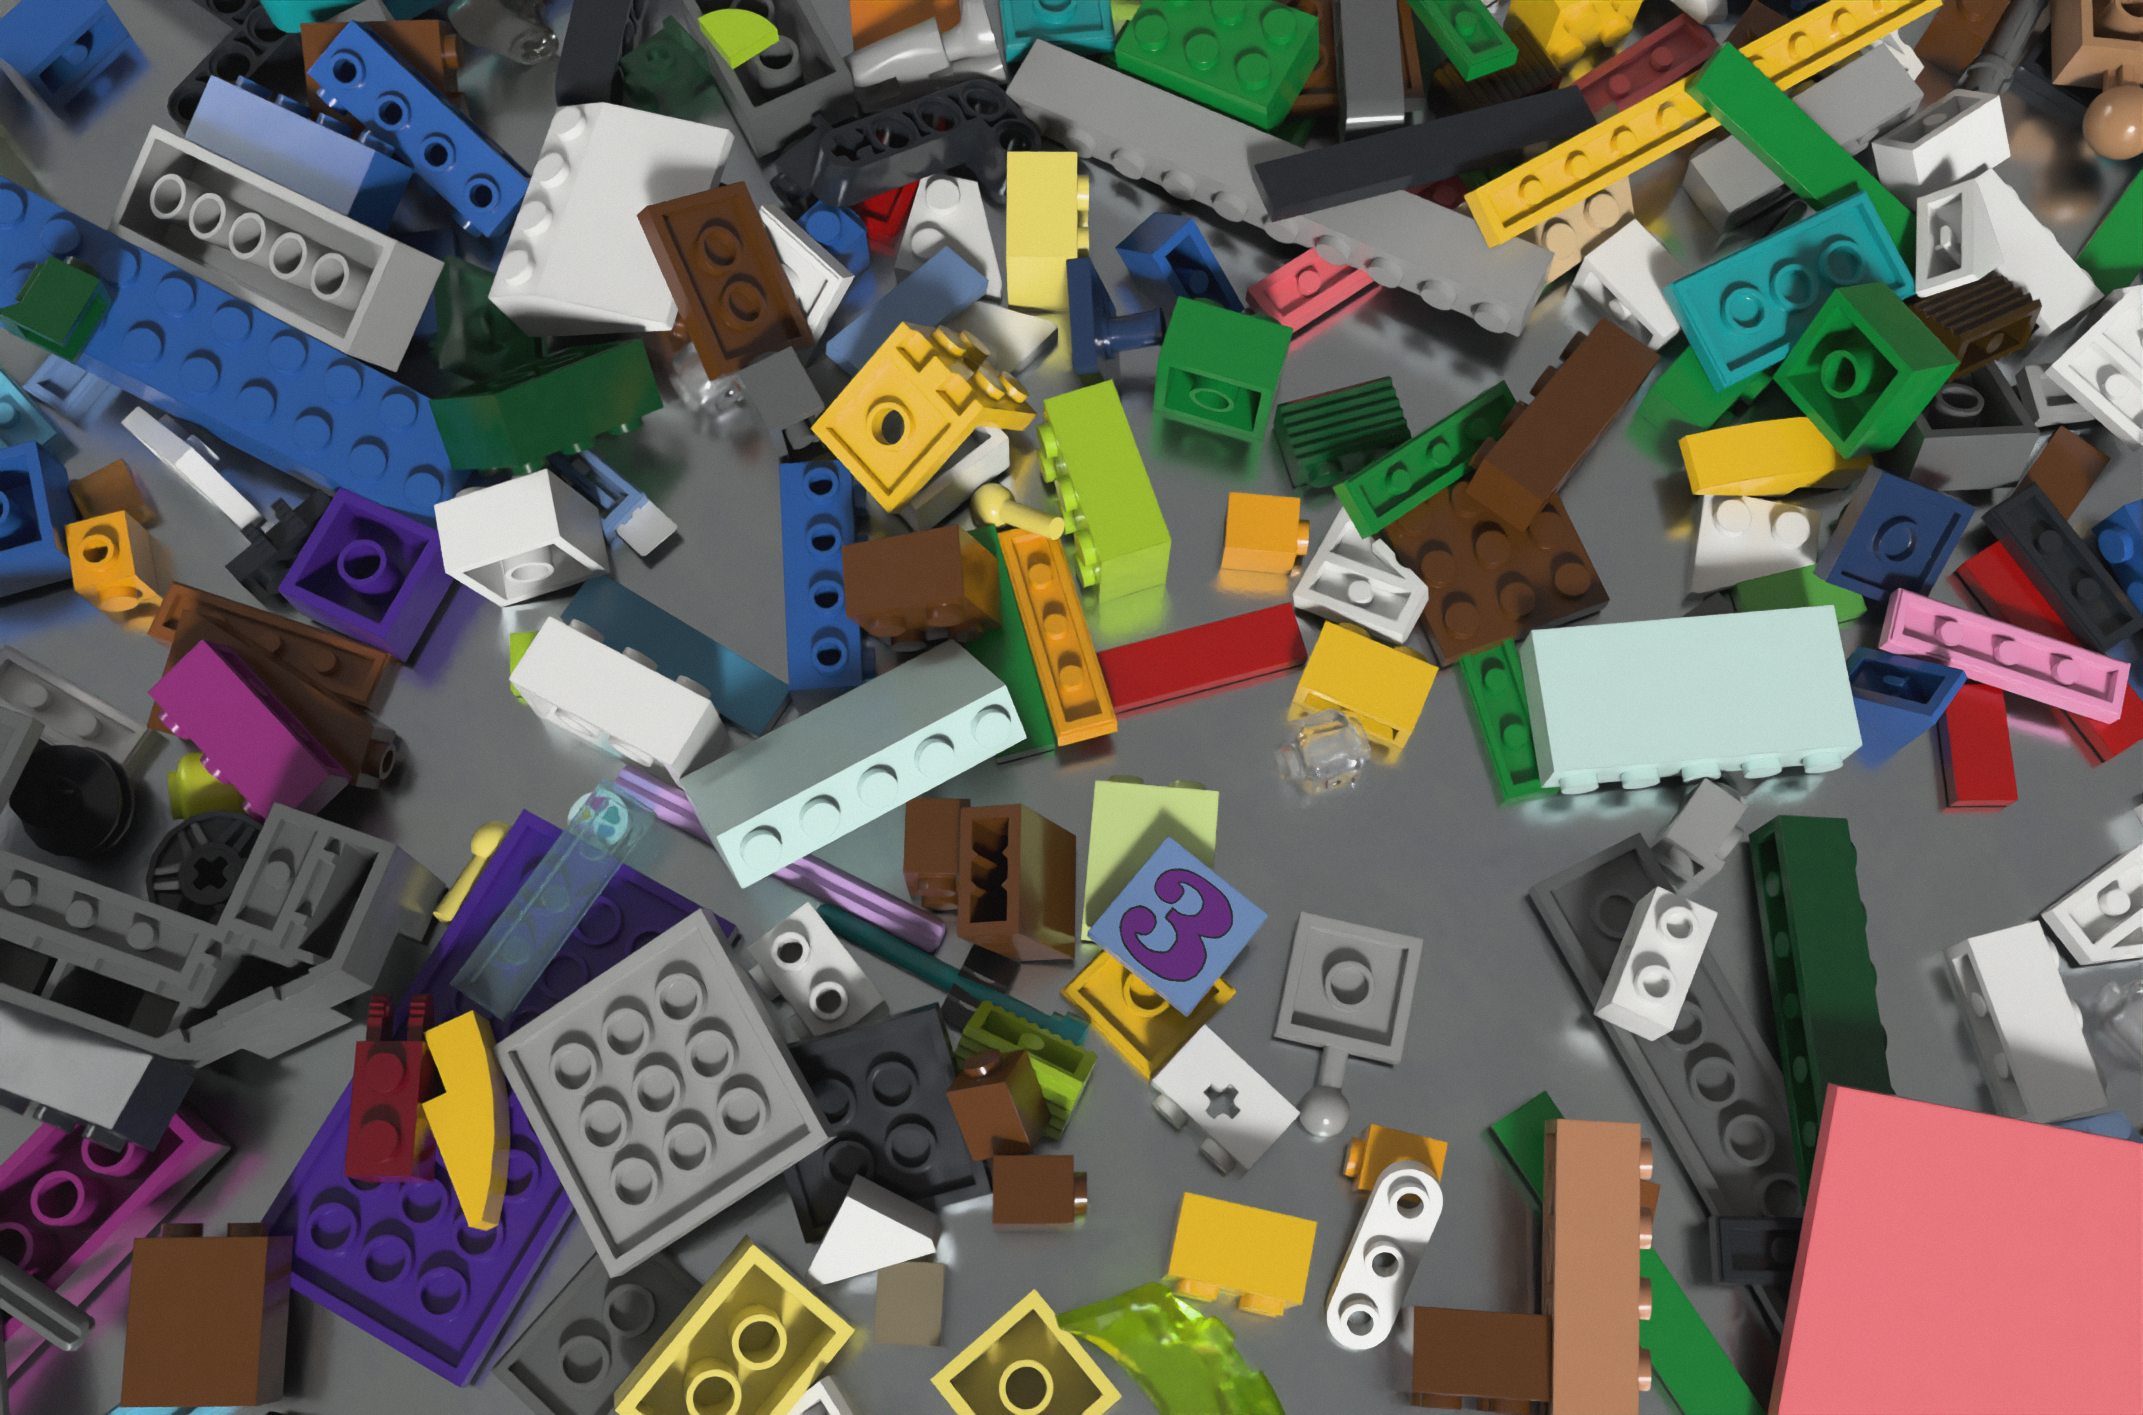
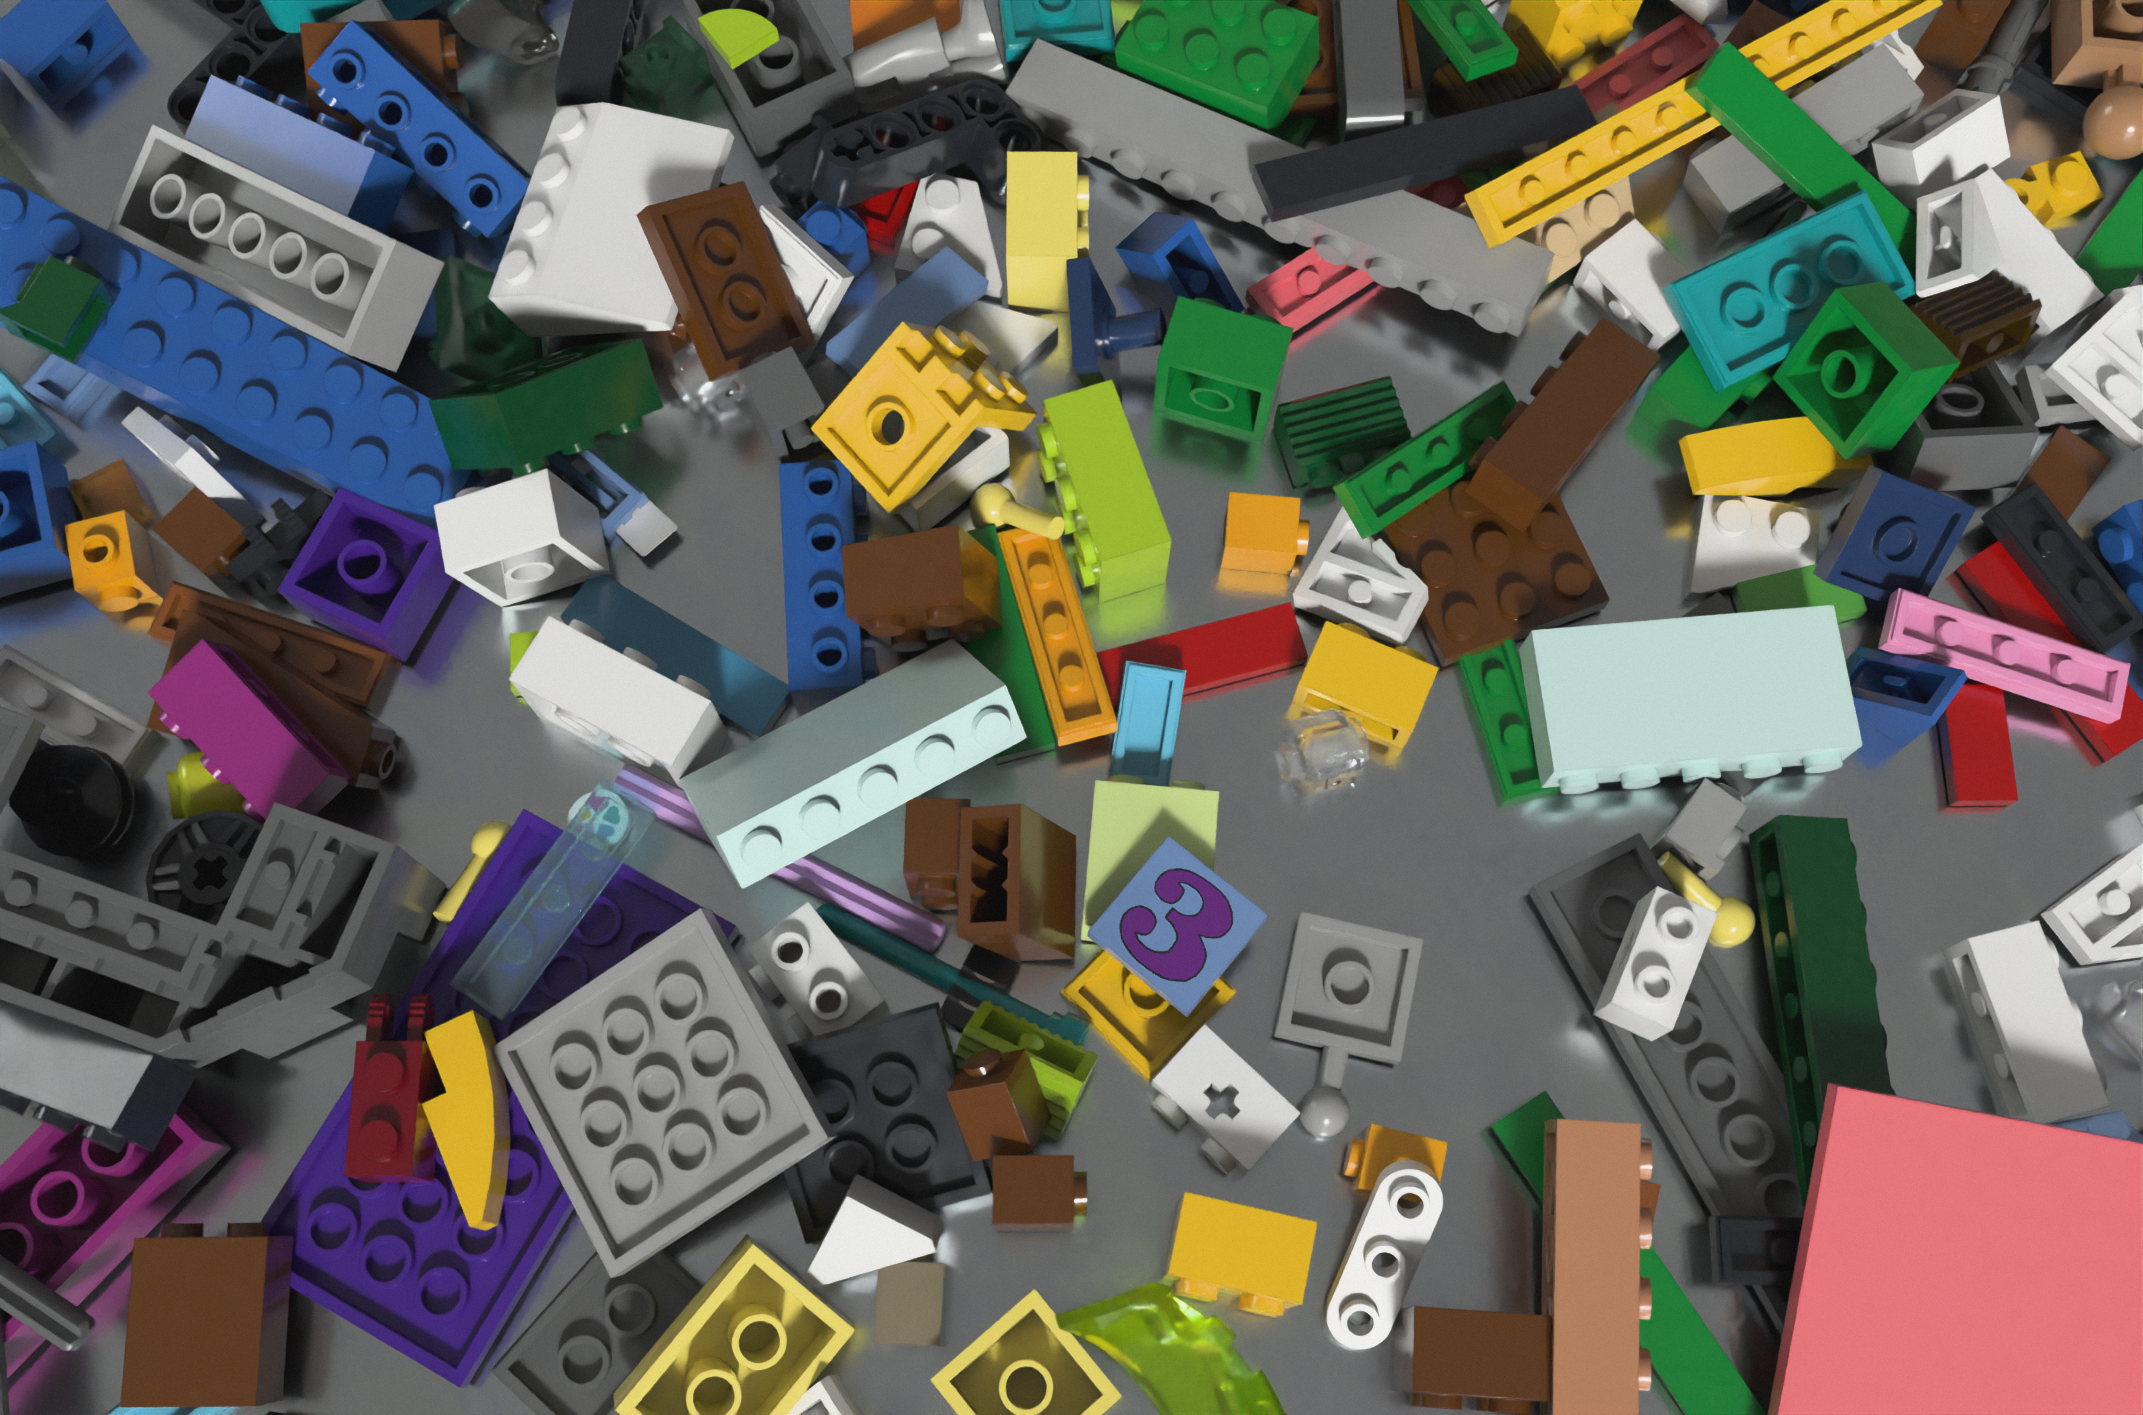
none -> reddish brown brick [152,486,251,593]
none -> medium azure tile [1106,661,1186,787]
none -> light yellow bar [1657,851,1755,946]
none -> yellow plate [2003,151,2105,224]

